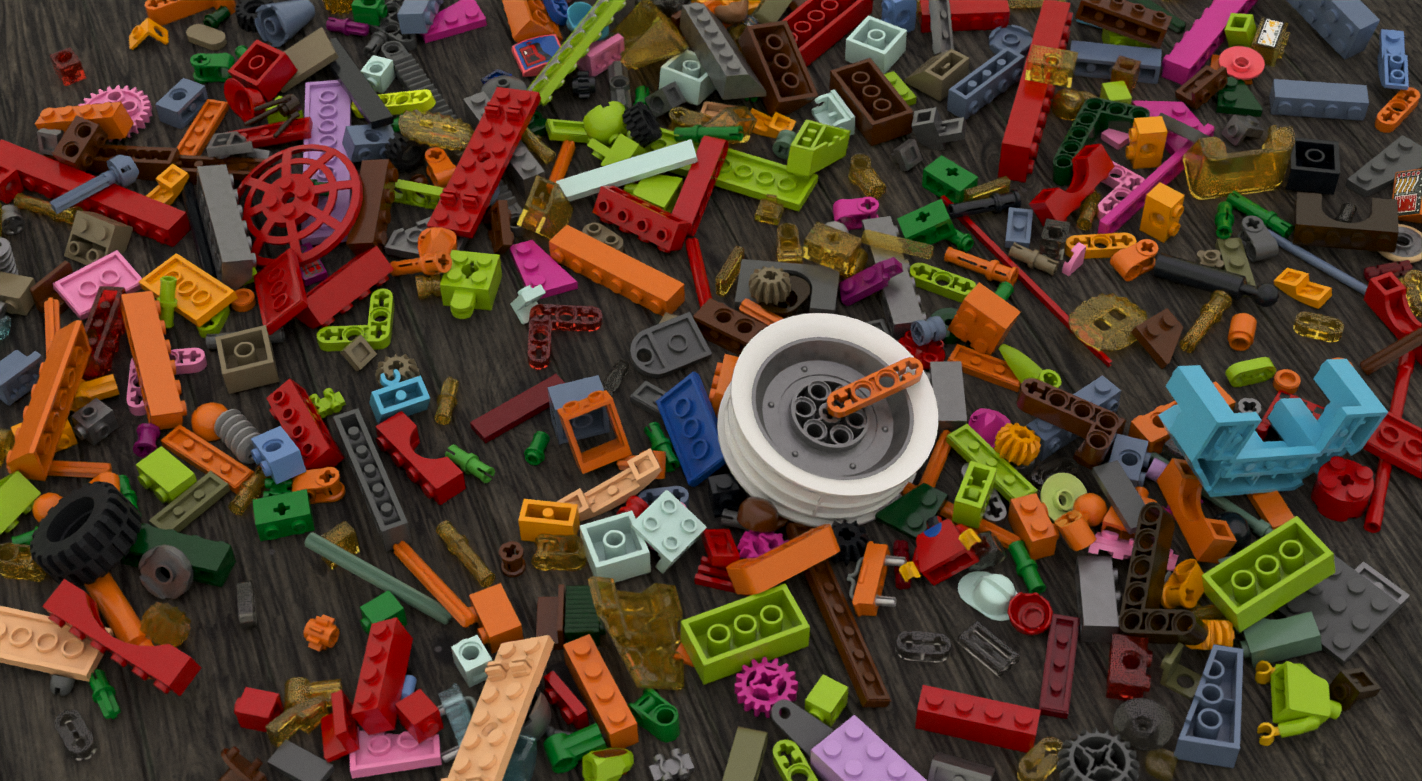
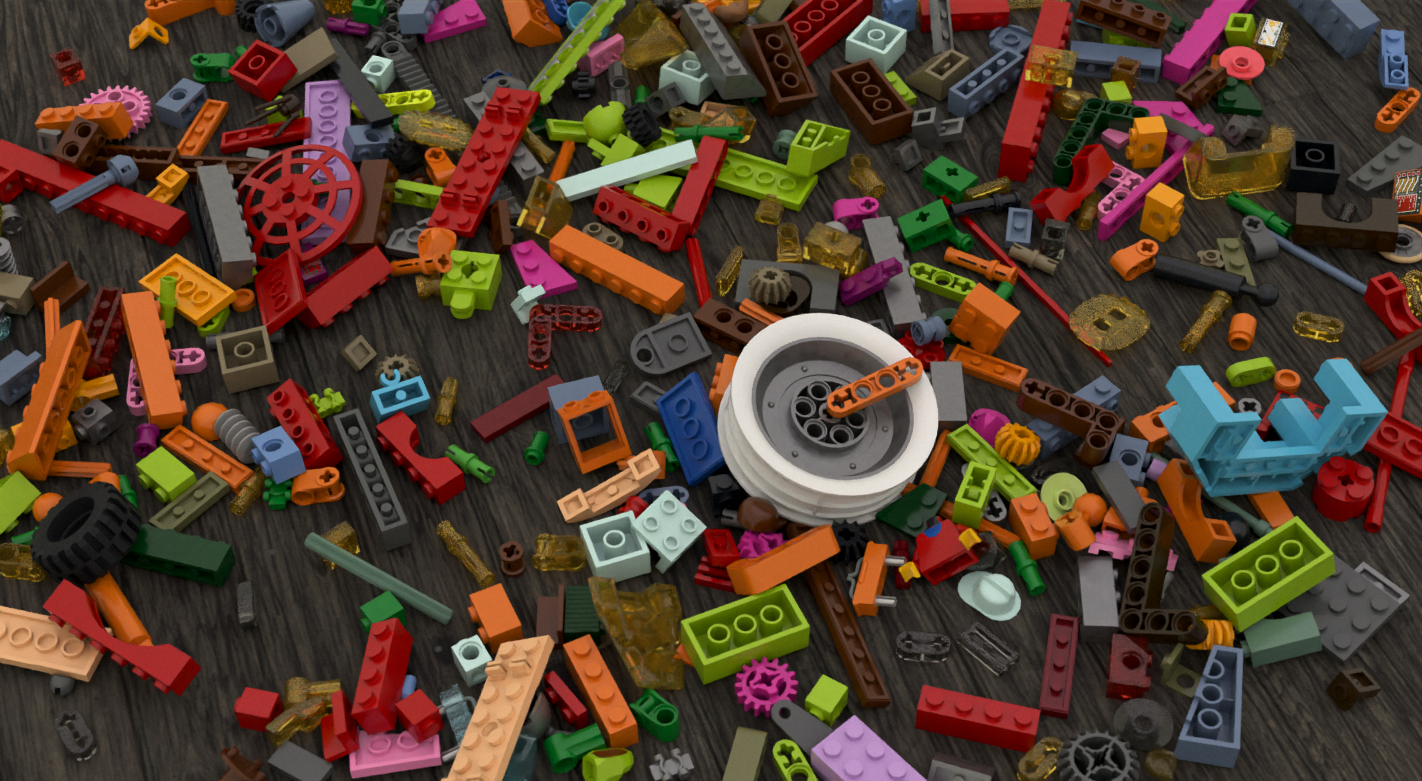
clear yellow pin [14,193,83,226] -> none
bright pink tile [53,250,142,321] -> none
dark tan slope [64,210,133,265] -> none
green axle [88,669,121,720] -> none
flat silver tile [138,544,193,600] -> none
clear yellow gear [140,602,191,648] -> none
dark tan tile [186,24,227,50] -> none
dark green pin [203,6,230,29] -> none
flat silver wing [206,131,254,159] -> none
red piece [224,78,266,125] -> none
green brick [252,489,315,541] -> none
orange gear [303,615,340,652] -> none
lime beam [316,289,395,351] -> none
orange axle [393,541,475,628] -> none
slope [511,34,561,77] -> none
light orange brick [518,499,580,546] -> none
light orange slope [743,108,796,138] -> none
light aqua hinge [812,89,855,135] -> none
clear yellow axle [862,229,934,259] -> none
lime piece [998,344,1061,388] -> none
red hair [1007,592,1053,636] -> none
bright pink tile [1062,242,1086,276] -> none
light orange beam [1065,233,1137,259] -> none
reddish brown wing [1131,308,1183,369] -> none
light orange piece [1161,559,1204,609] -> none
green pin [1214,201,1234,239] -> none
lime torso [1255,661,1342,746] -> none
sand blue brick [1269,79,1369,121] -> none
light orange slope [1274,268,1332,309] -> none
dark red axle [1363,260,1413,282] -> none

